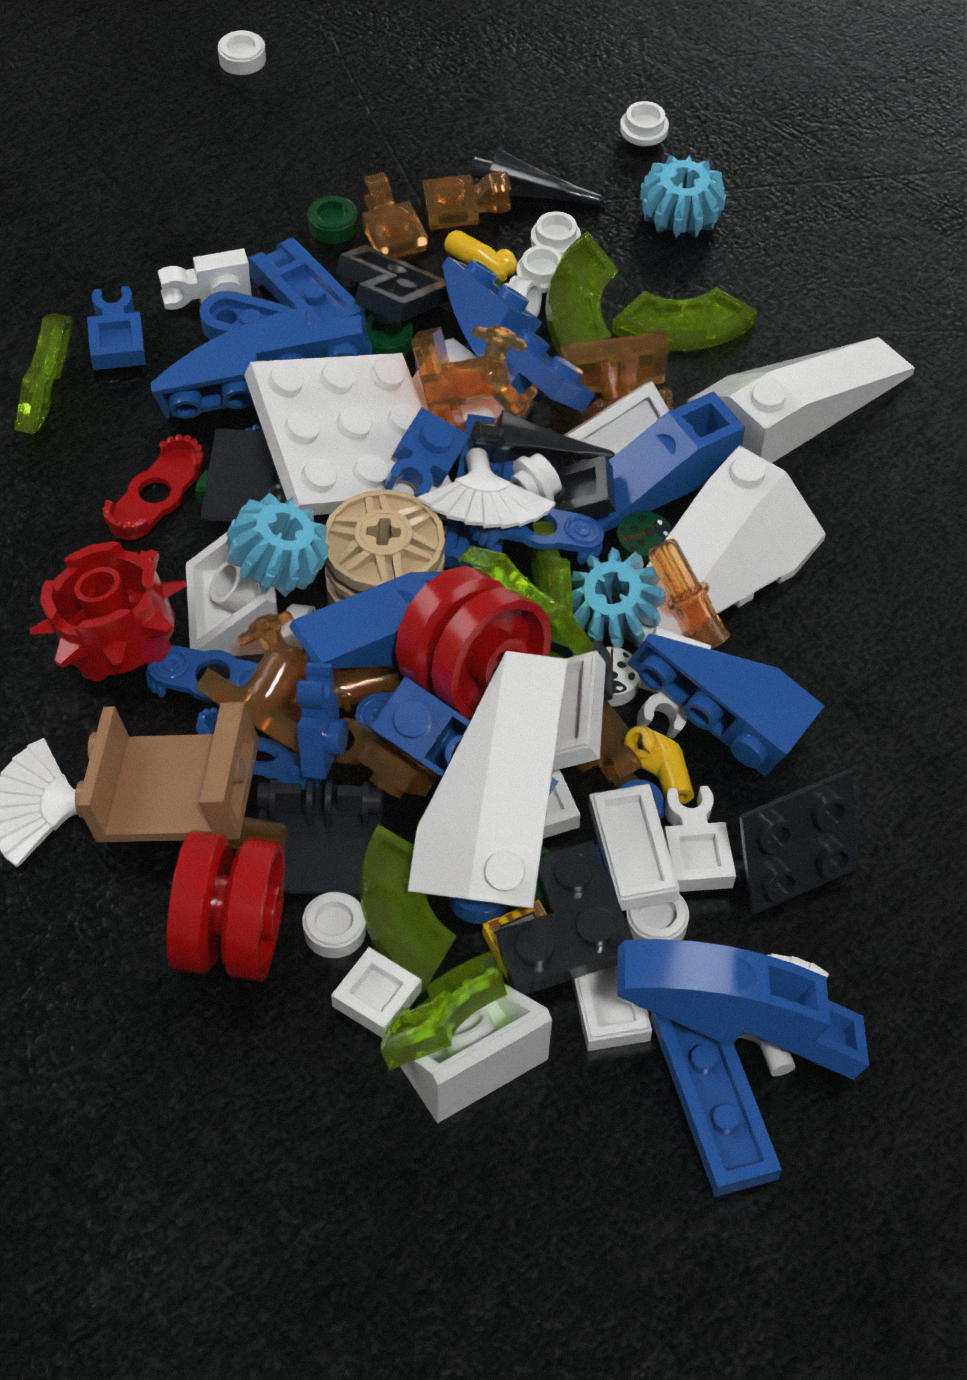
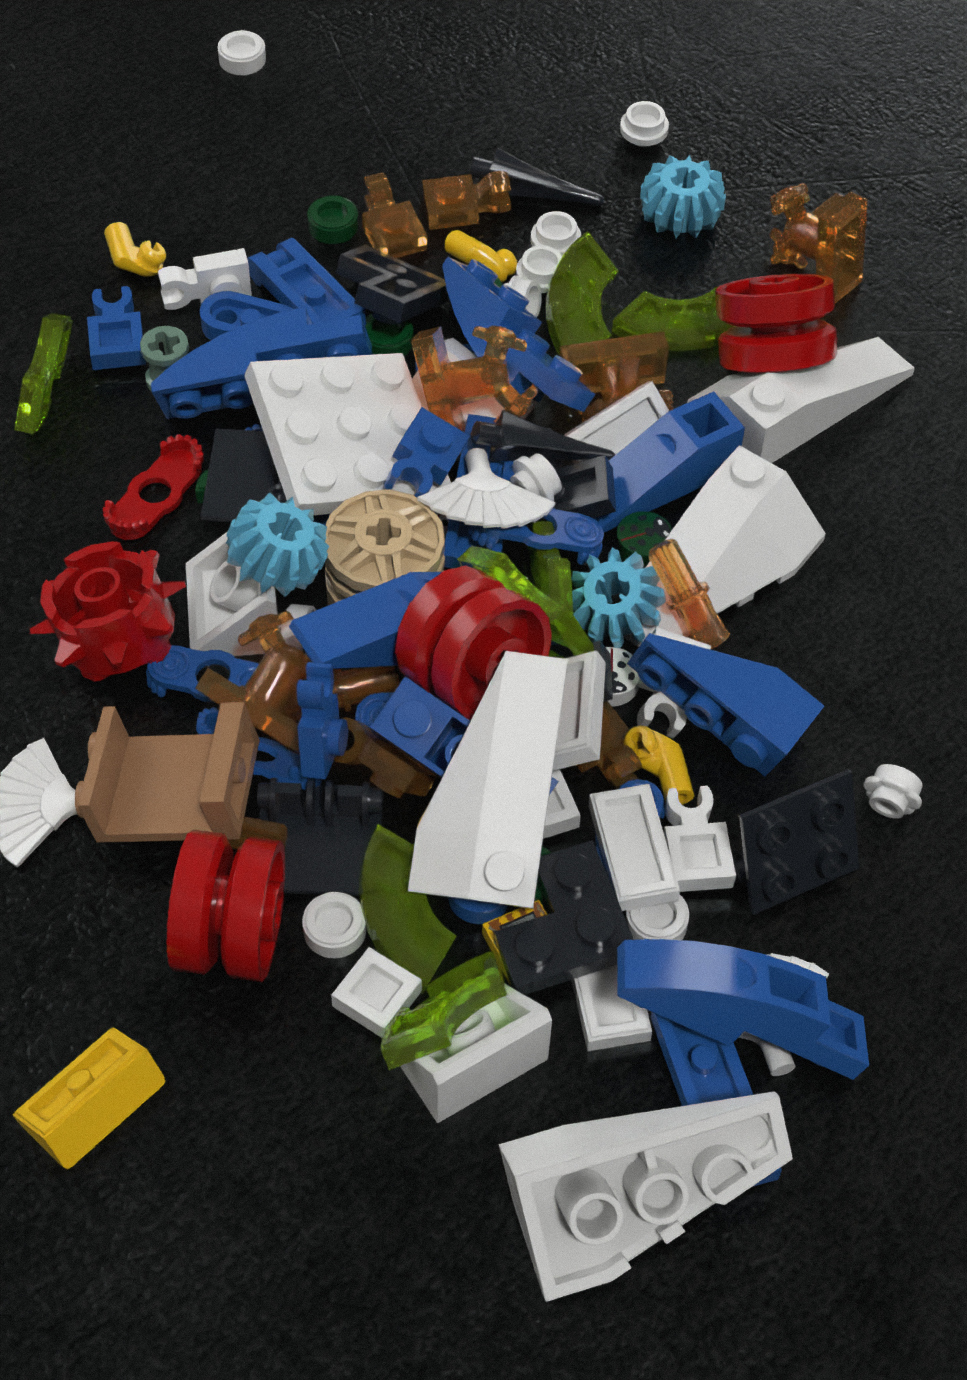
none -> yellow slope [13,1027,165,1169]
none -> yellow arm [104,222,166,278]
none -> sand green bush [140,326,189,392]
none -> white wedge [499,1091,793,1302]
none -> red wheel [715,274,837,372]
none -> clear orange piece [769,183,868,303]
none -> white plate [864,764,922,818]

